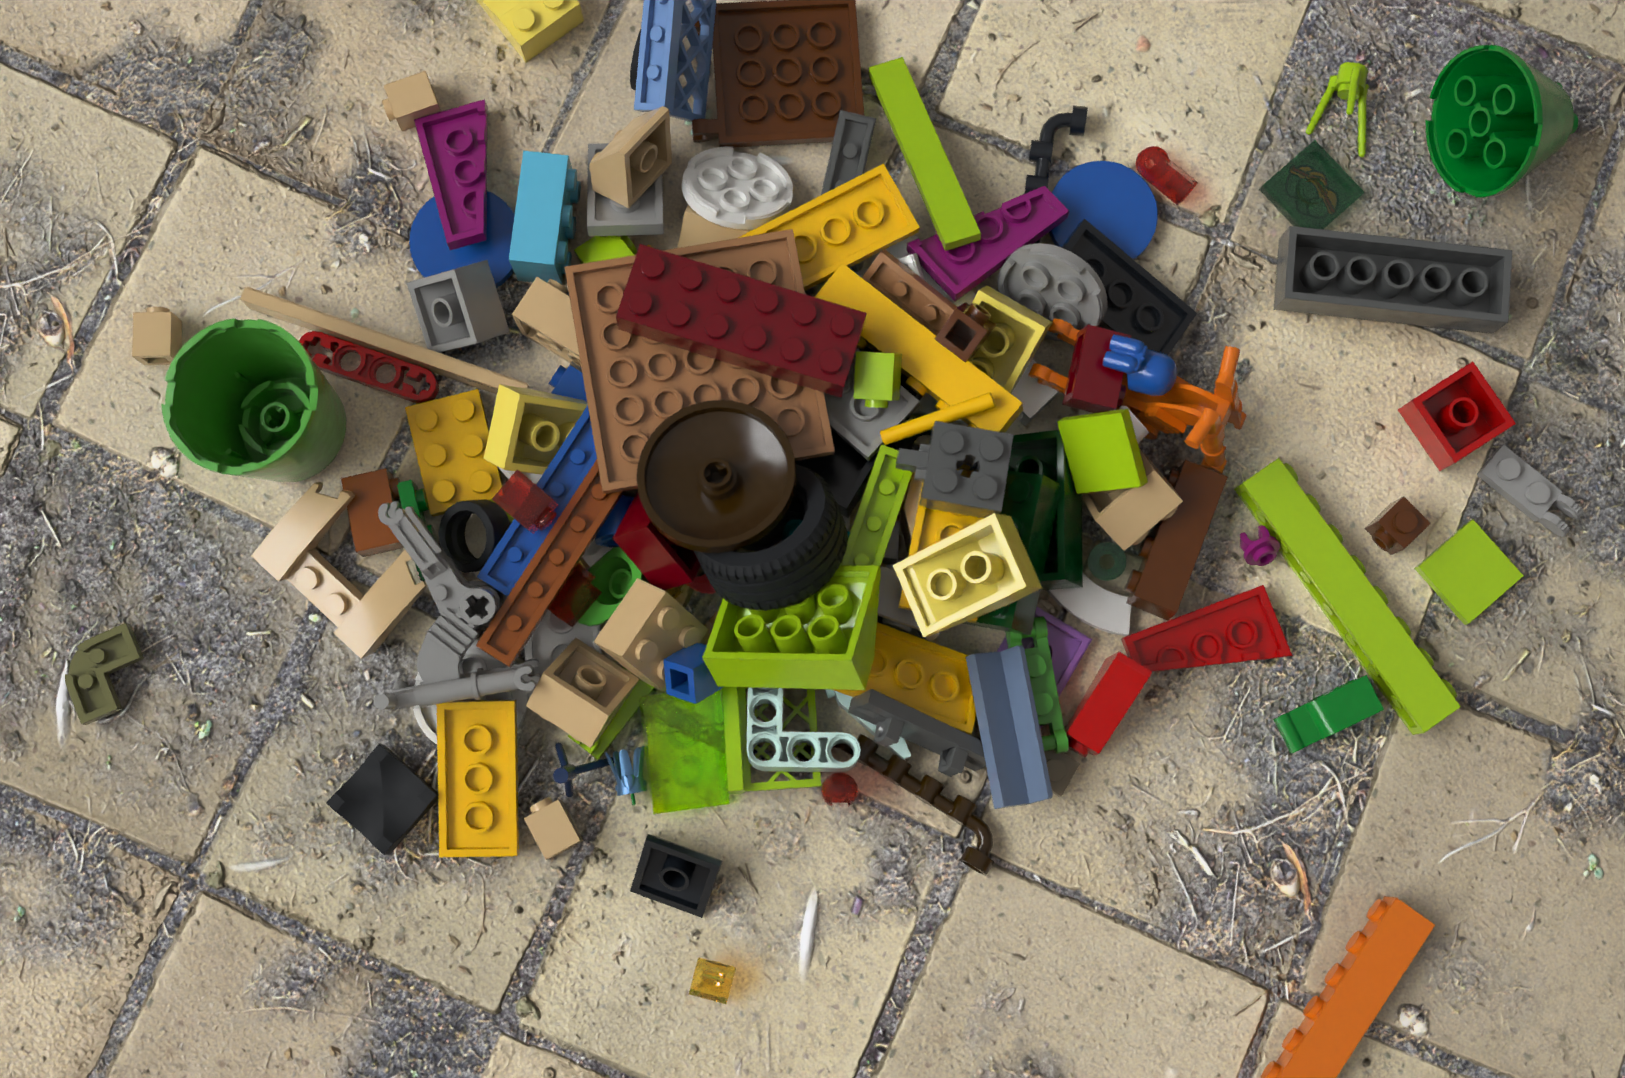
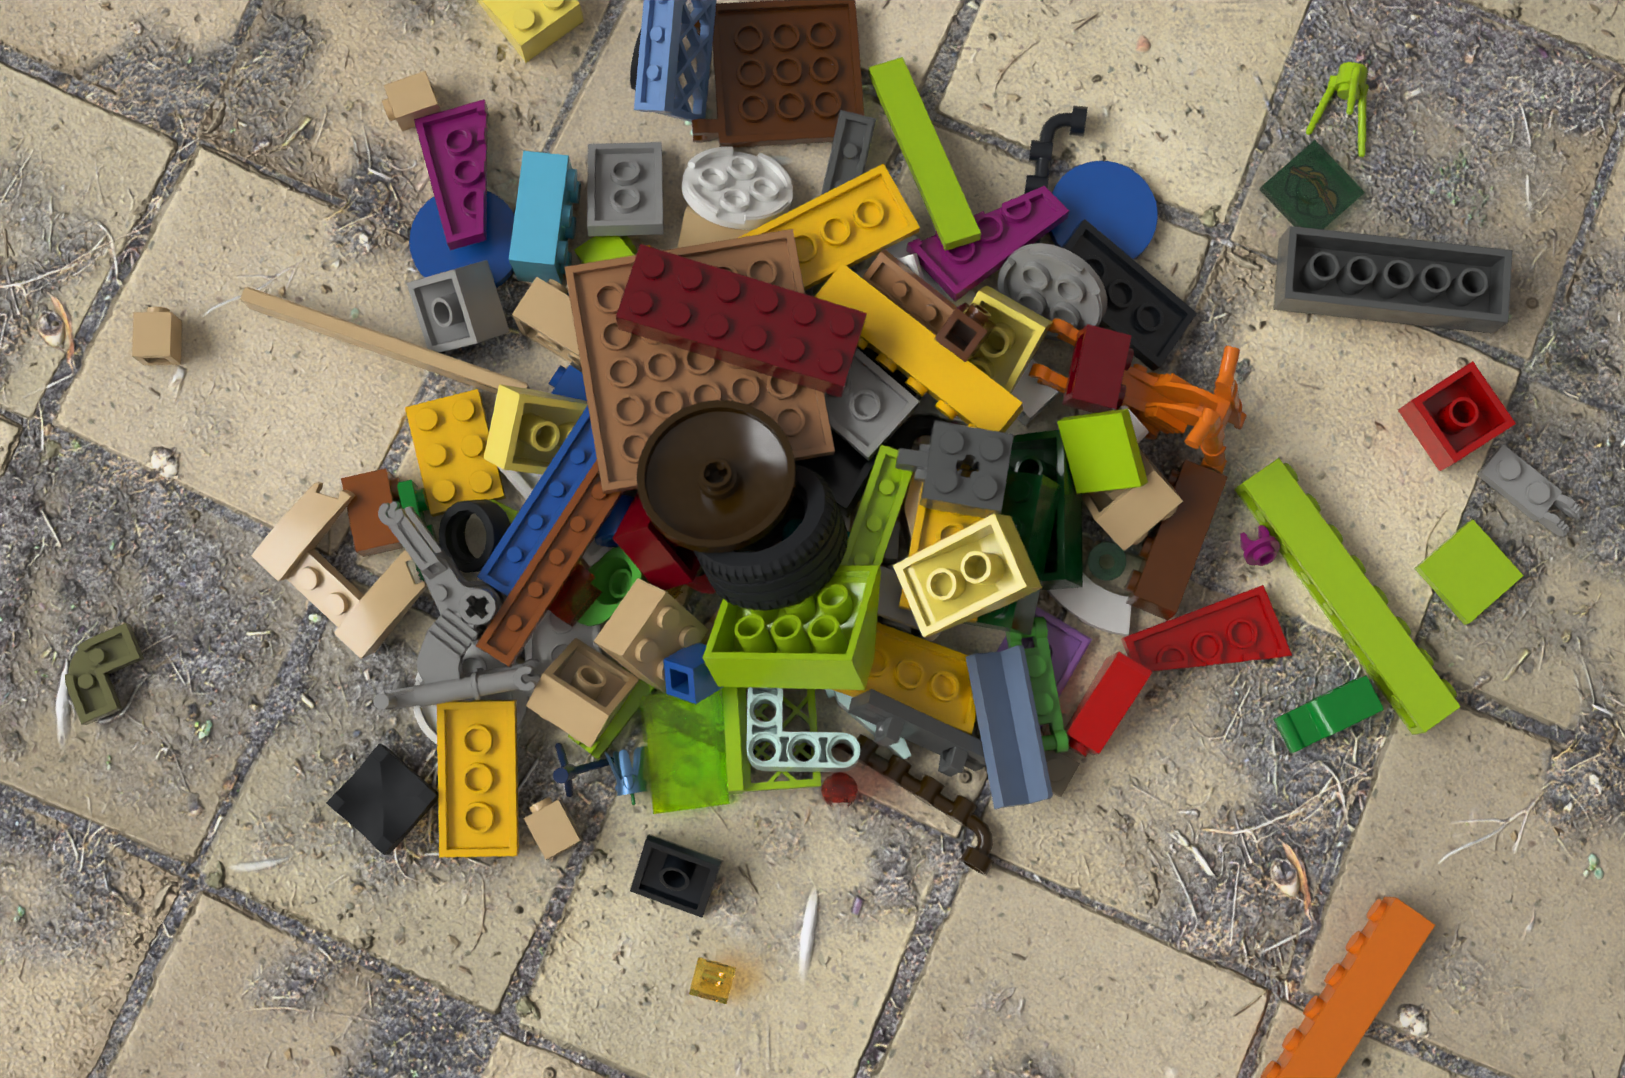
bright green cone [162,318,346,483] -> none
red beam [299,331,439,404] -> none
clear red brick [492,469,559,534] -> none
tan slope [589,106,672,208] -> none
lime brick [854,351,902,408] -> none
yellow bar [880,392,996,445] -> none
blue piece [1103,334,1177,396] -> none
clear red piece [1136,146,1198,206] -> none
reddish brown brick [1364,496,1431,555] -> none
green cone [1426,45,1578,197] -> none

